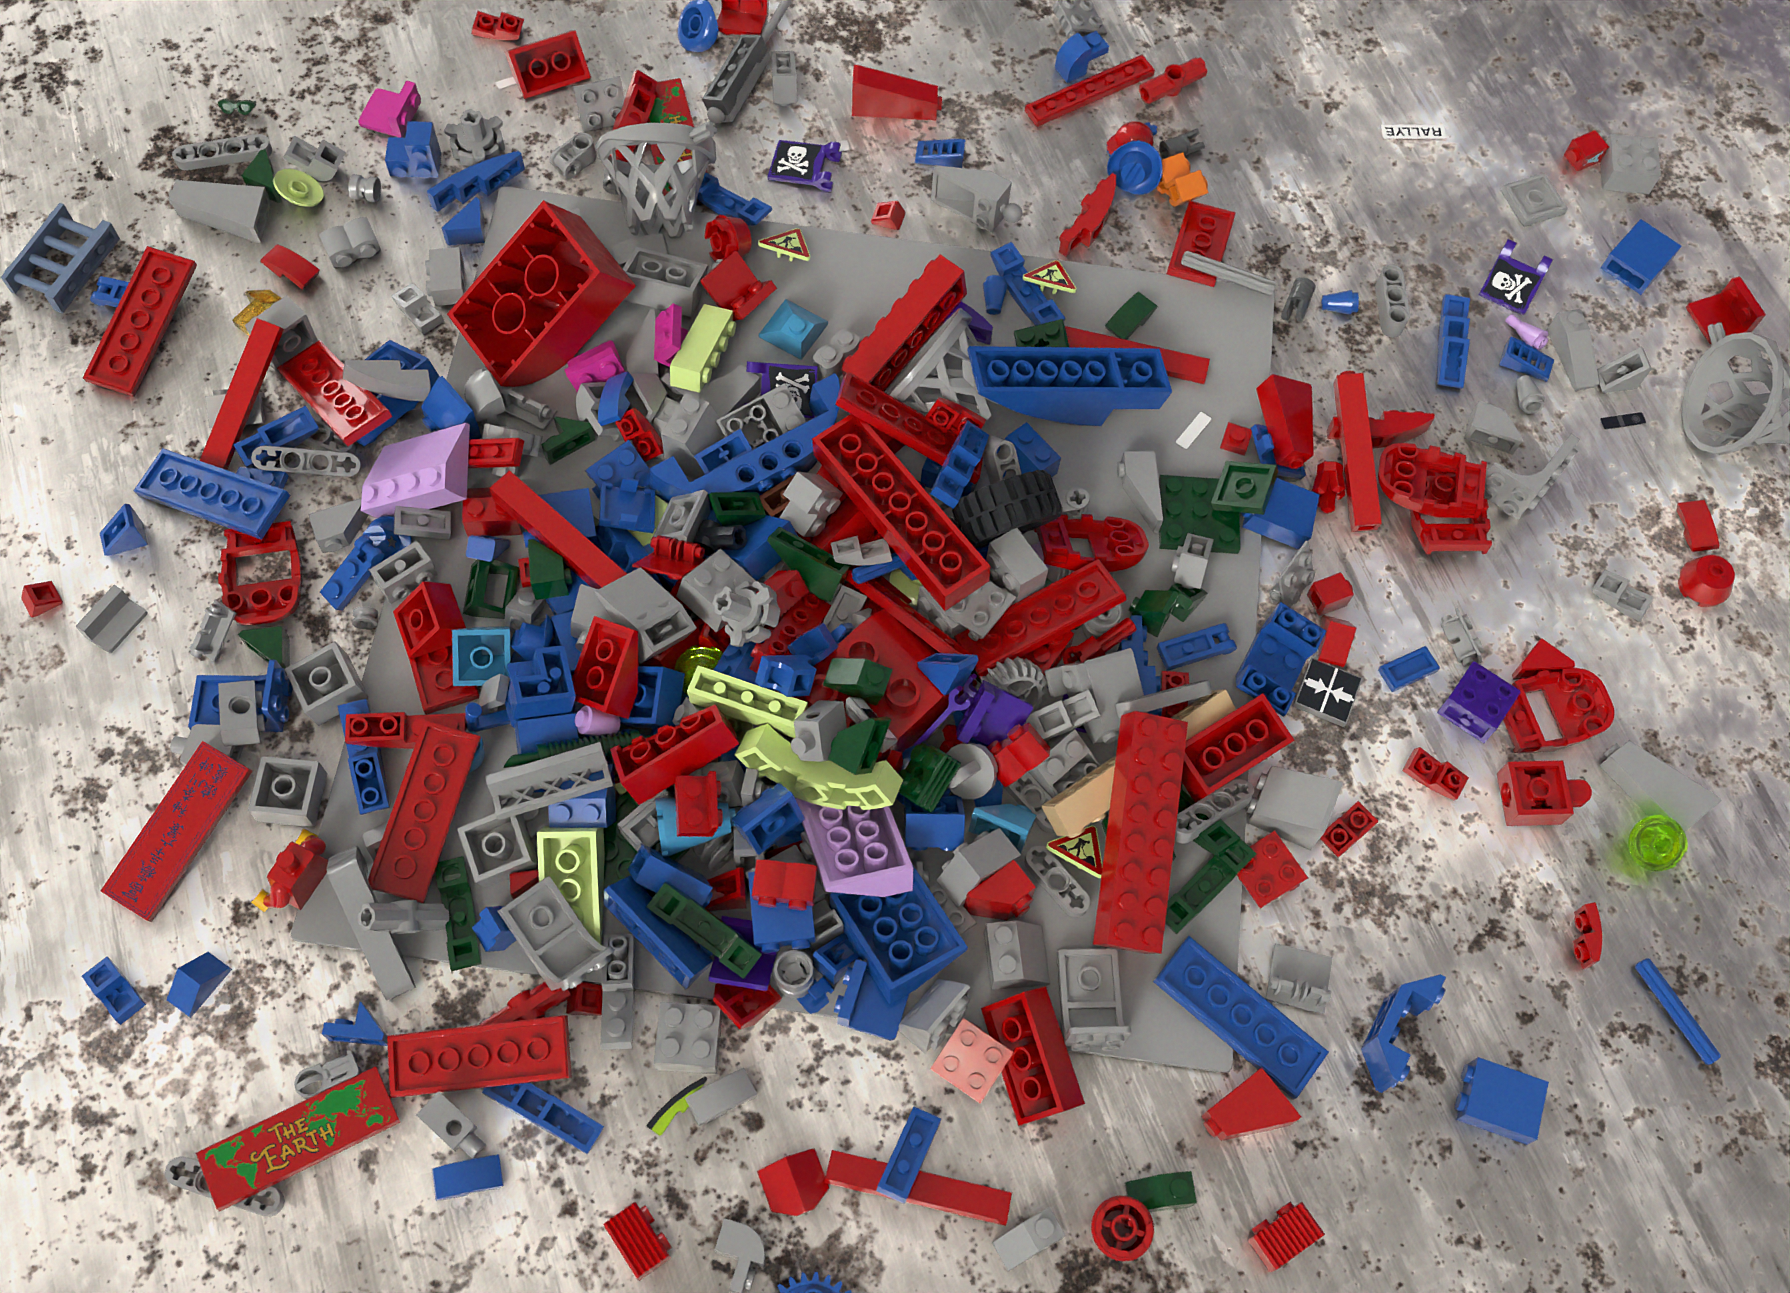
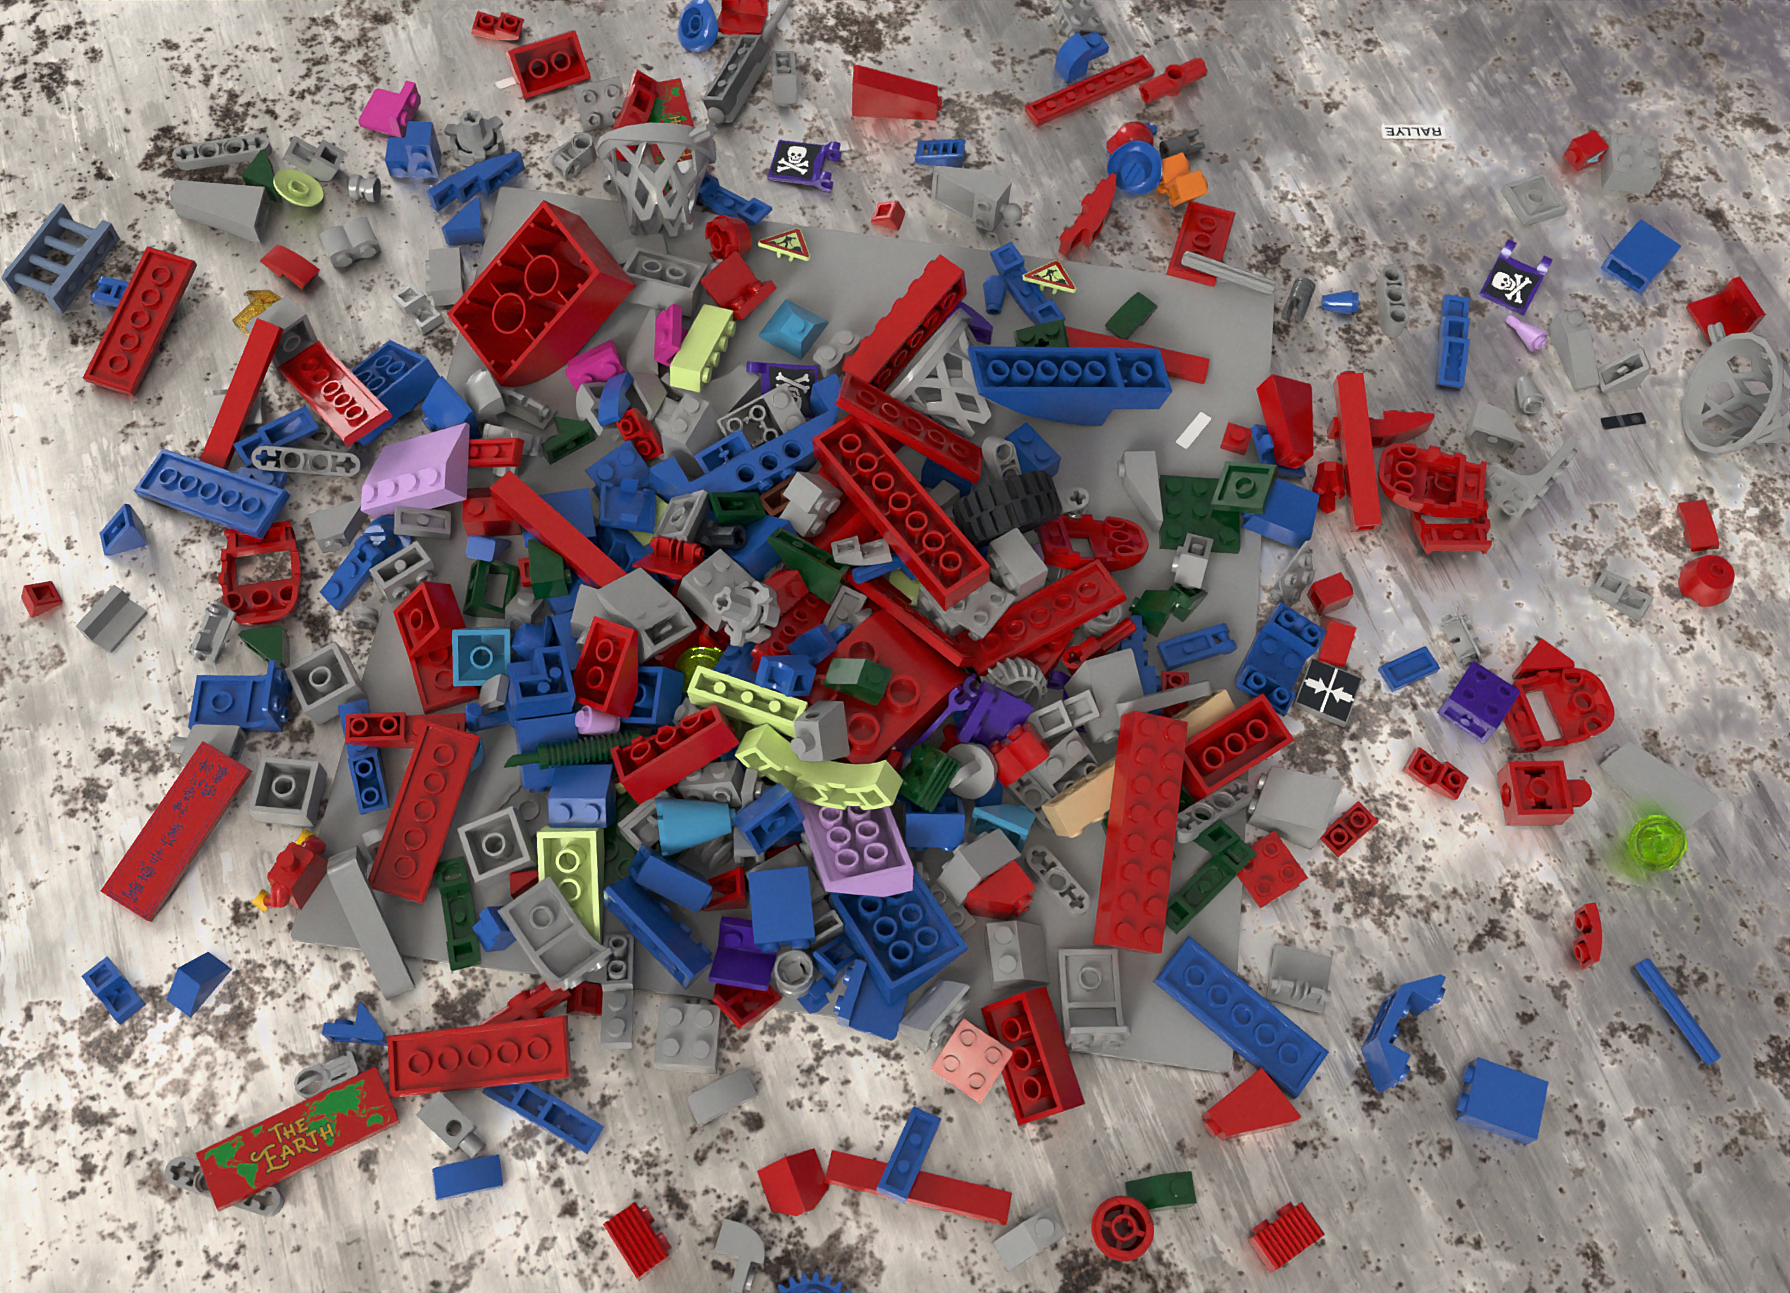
dark green piece [218,99,256,115] -> none
light grey brick [218,680,265,747] -> none
light grey slope [343,360,431,401] -> none
light grey piece [358,900,449,934] -> none
light grey fence [485,742,613,820] -> none
dark green slope [646,882,762,979] -> none
sticker [647,1077,707,1136] -> none
red bracket [675,771,723,837] -> none
red brick [752,860,818,910] -> none
dark green slope [828,717,892,775] -> none
light grey slope [845,697,898,753] -> none
blue slope [917,653,978,696] -> none
red slope [924,397,986,435] -> none
blue slope [930,420,989,509] -> none
light grey bracket [1045,662,1092,697] -> none
piece [1046,825,1103,878] -> none
blue slope [1499,336,1554,381] -> none

